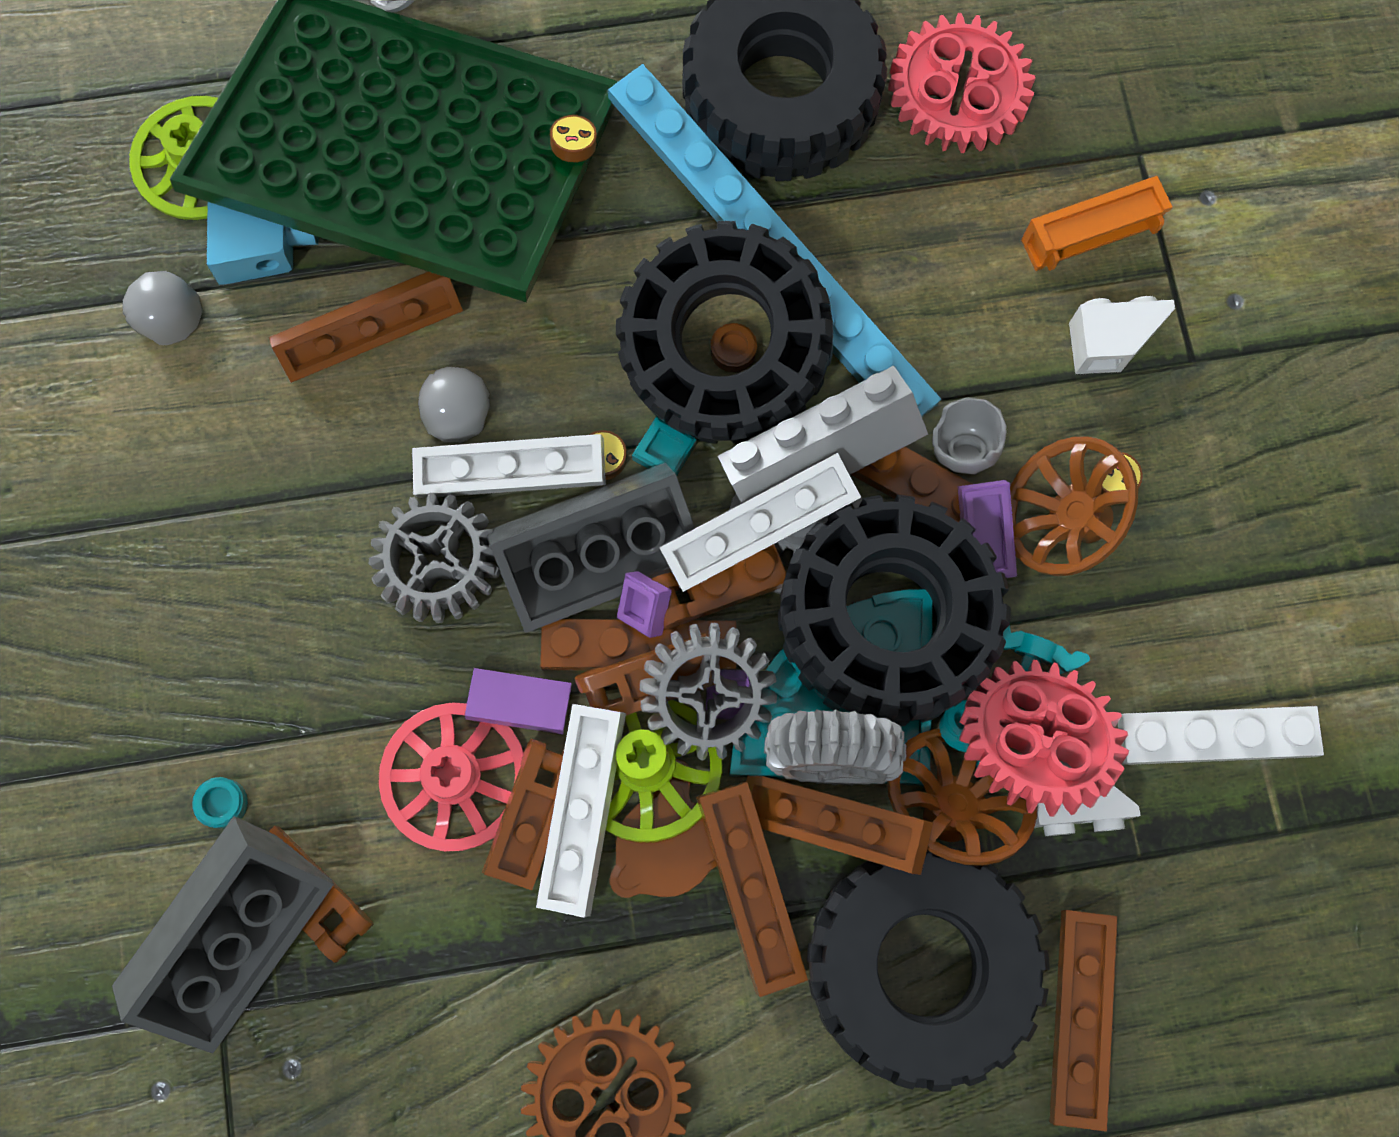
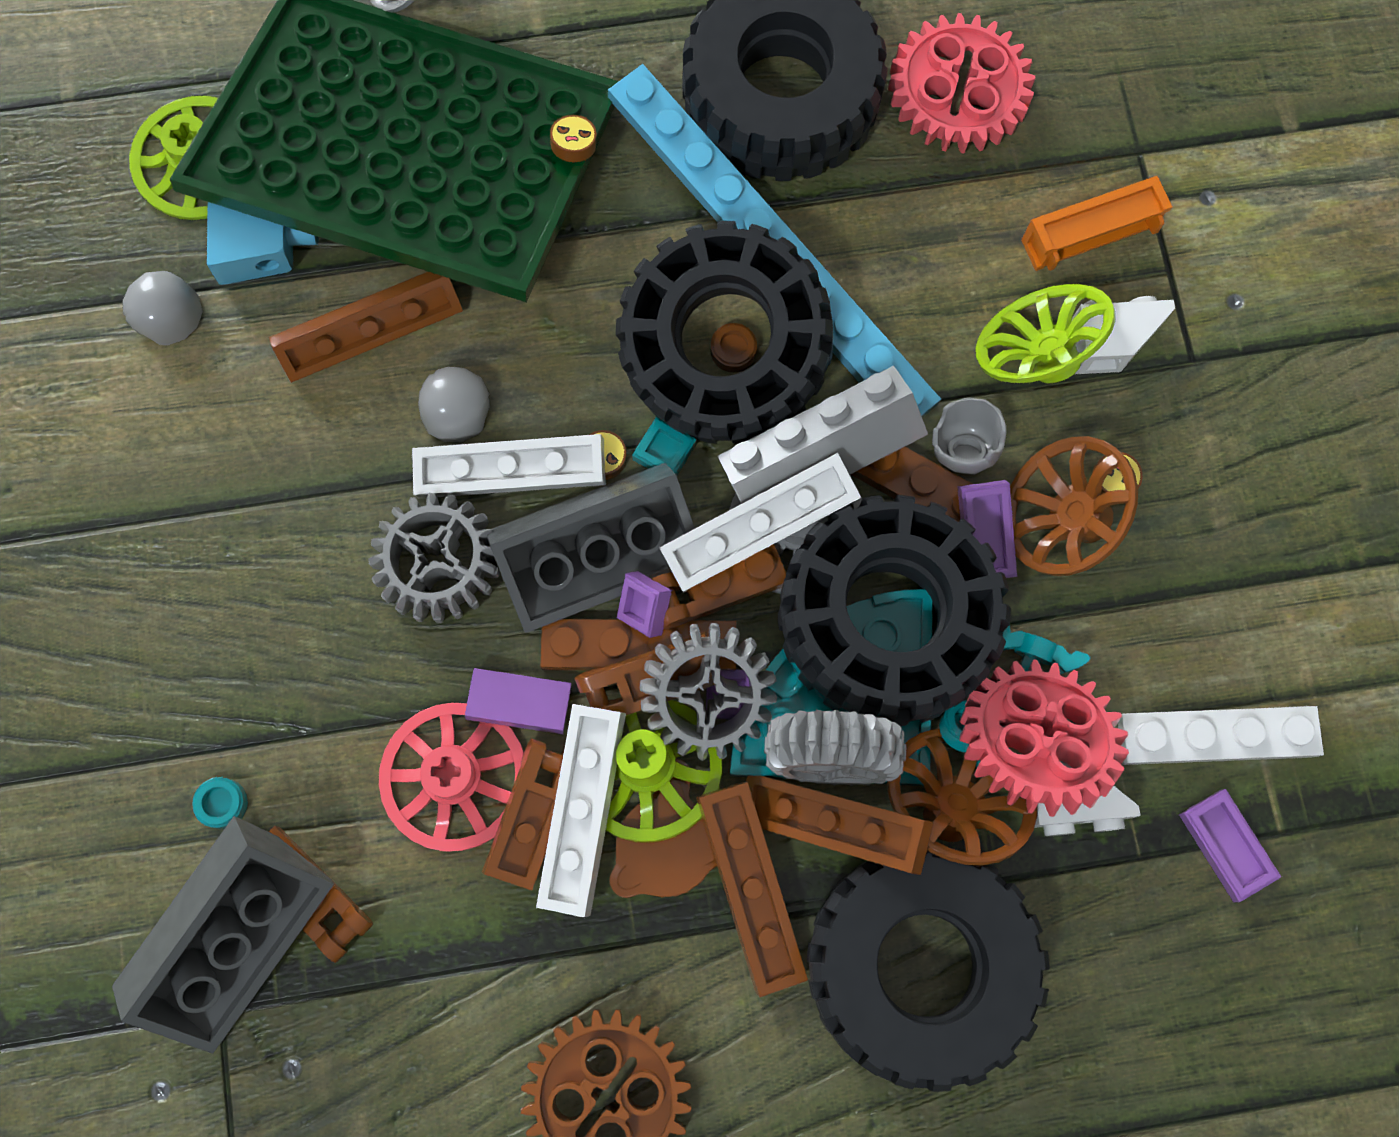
dark orange plate [1049,910,1117,1131] -> none
none -> lime wheel [975,284,1116,383]
none -> medium lavender tile [1179,789,1281,902]

